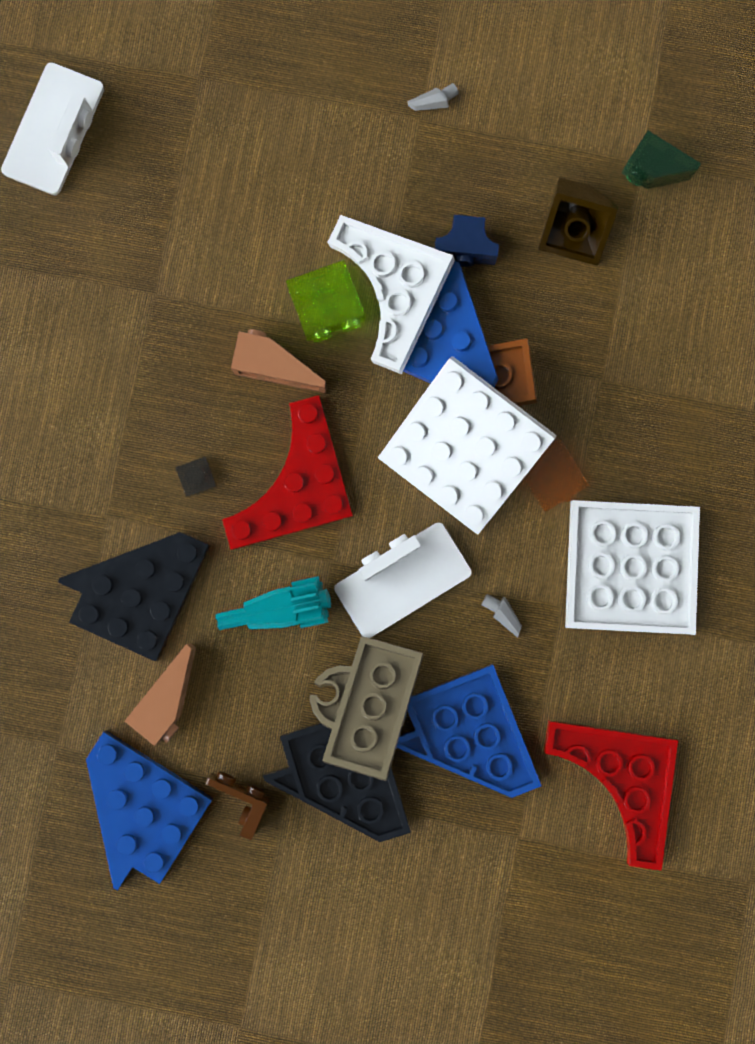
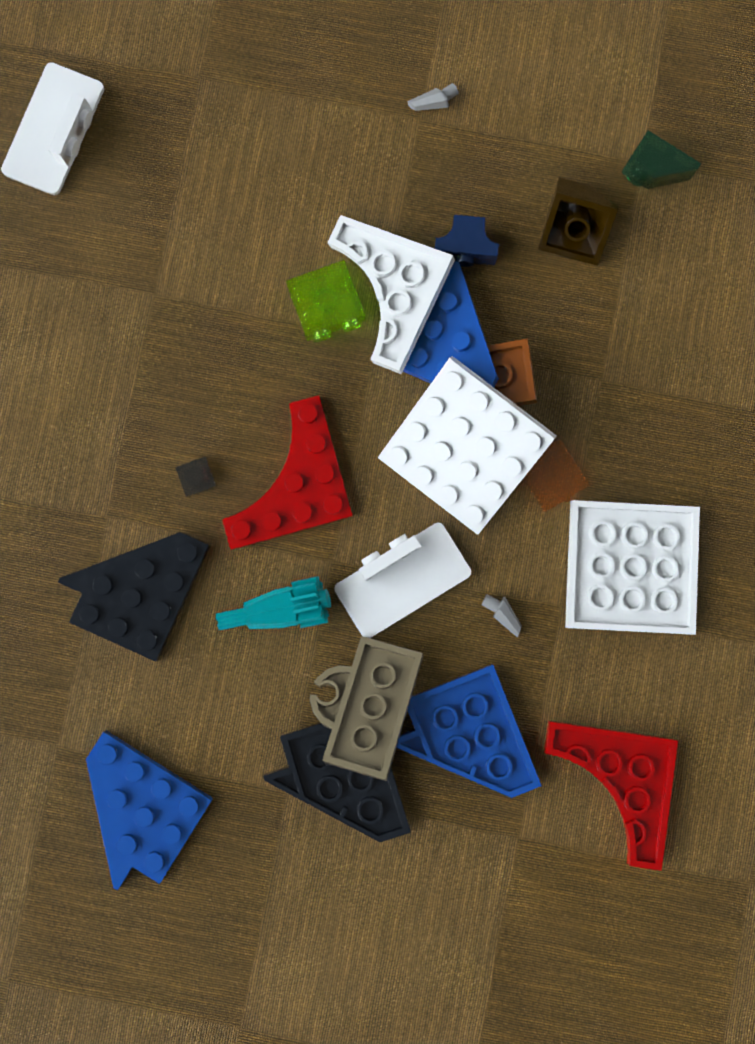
nougat slope [124,643,196,746] -> none
reddish brown bracket [206,771,270,840] -> none
nougat slope [231,329,327,393] -> none

